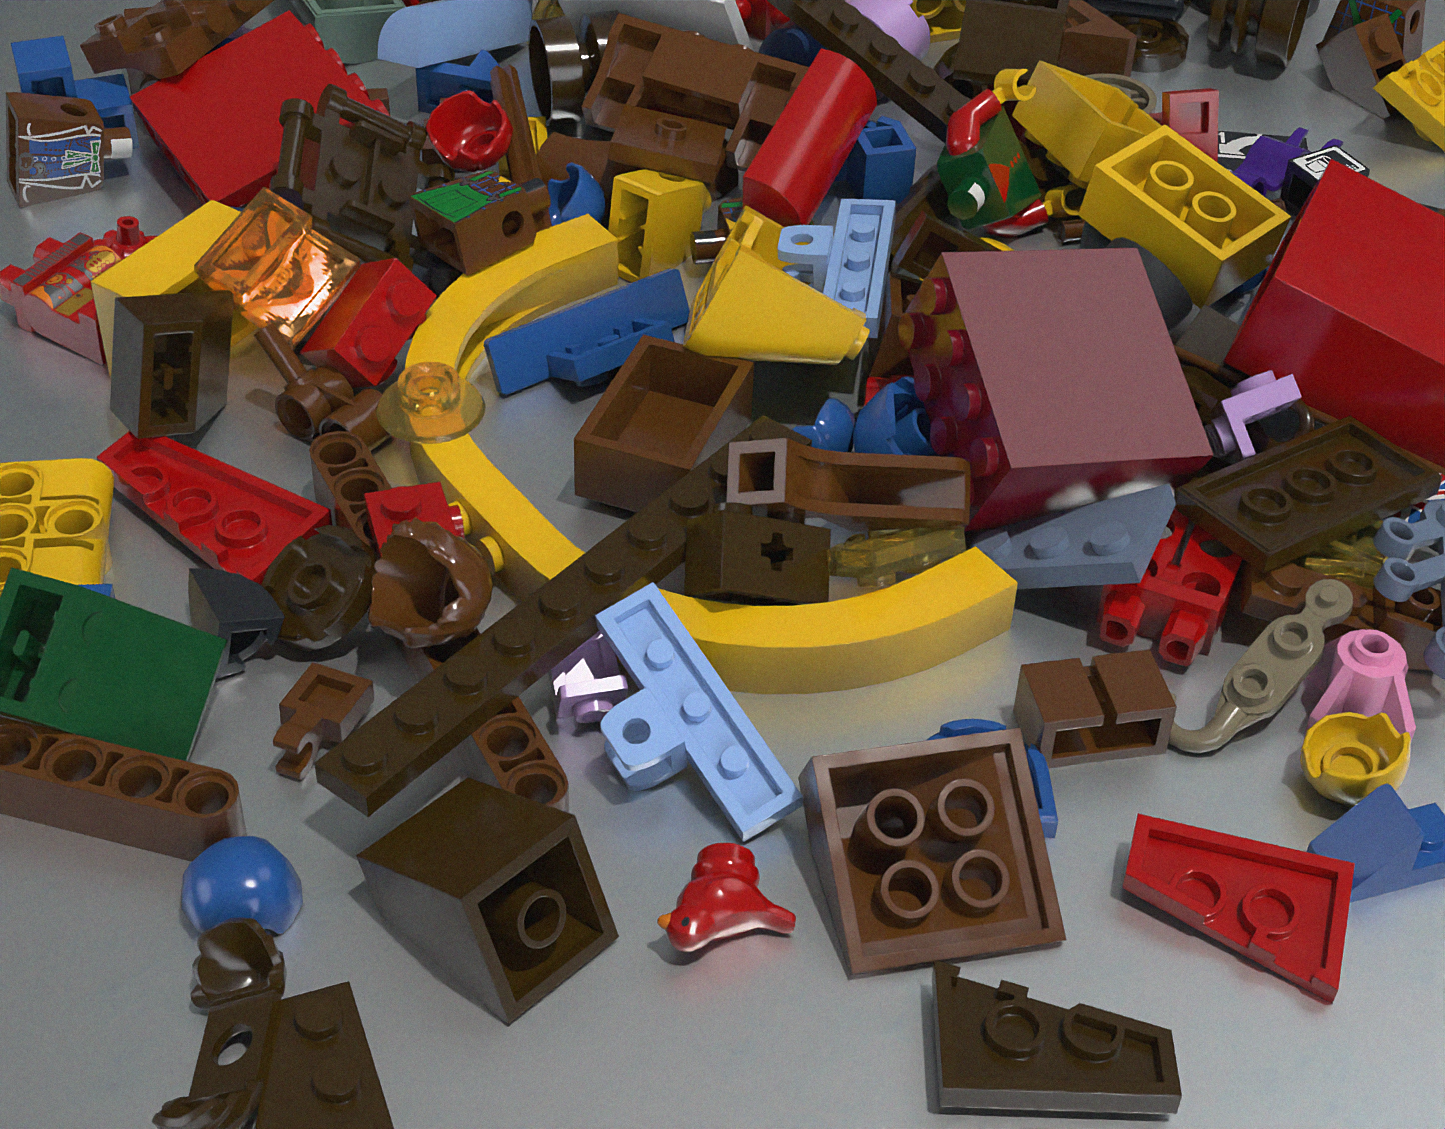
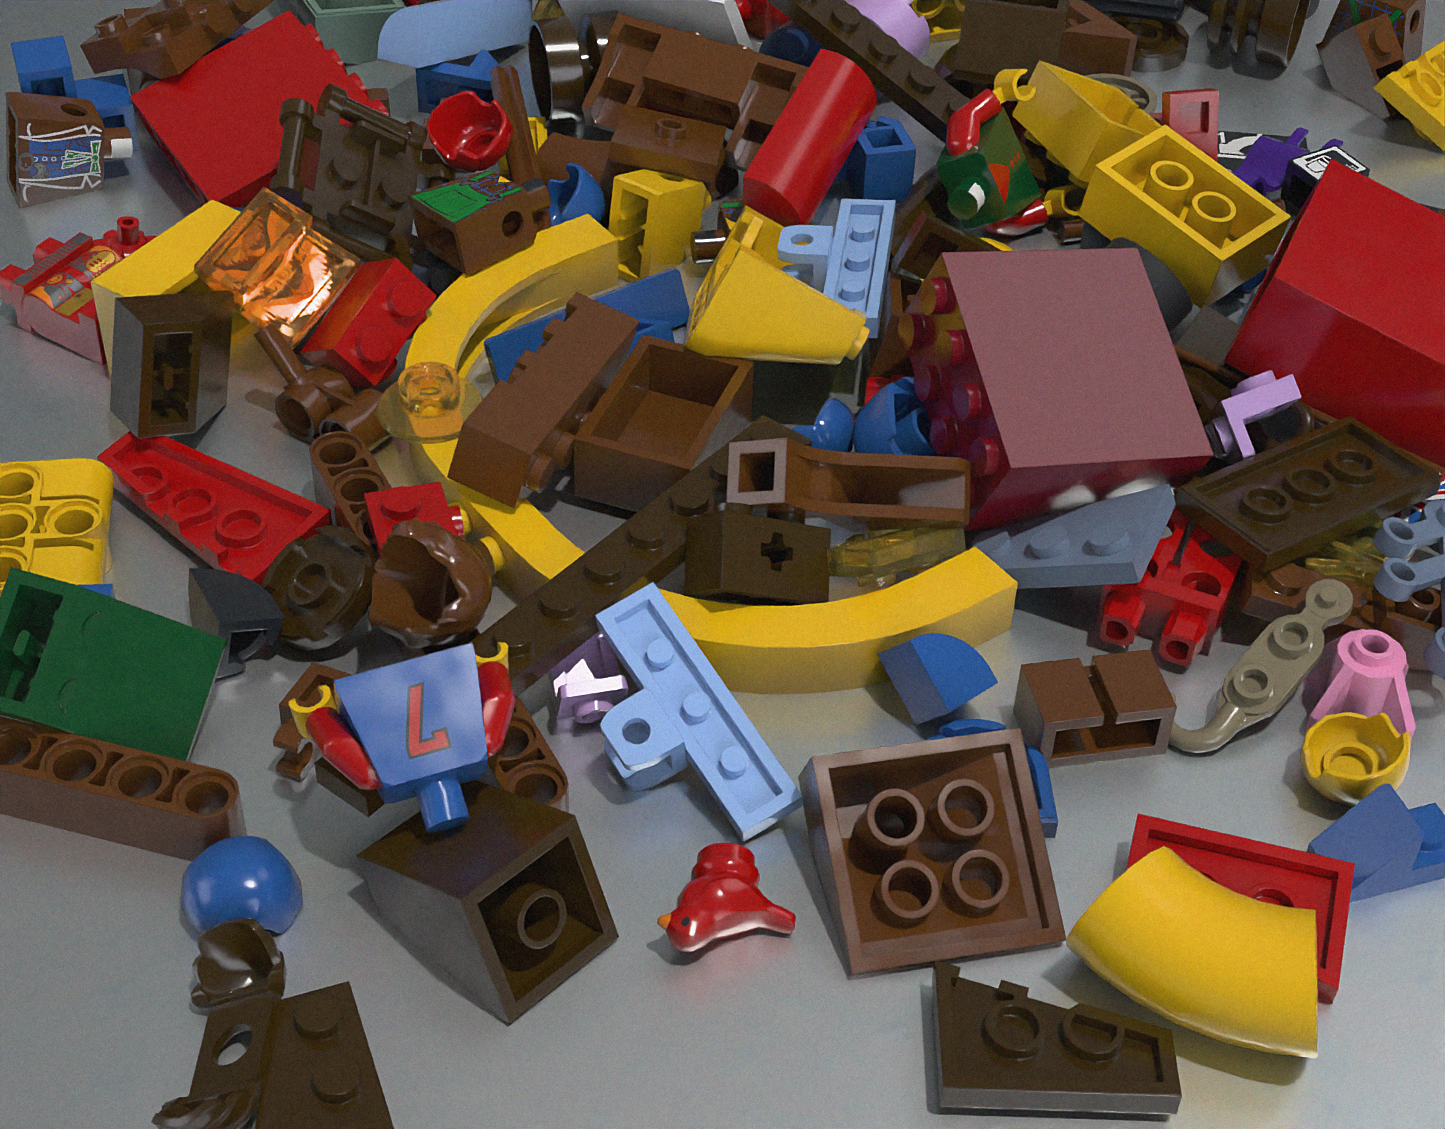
none -> torso [288,642,516,833]
none -> reddish brown wedge [447,292,640,509]
none -> blue brick [877,634,998,725]
none -> yellow brick [1066,846,1318,1058]

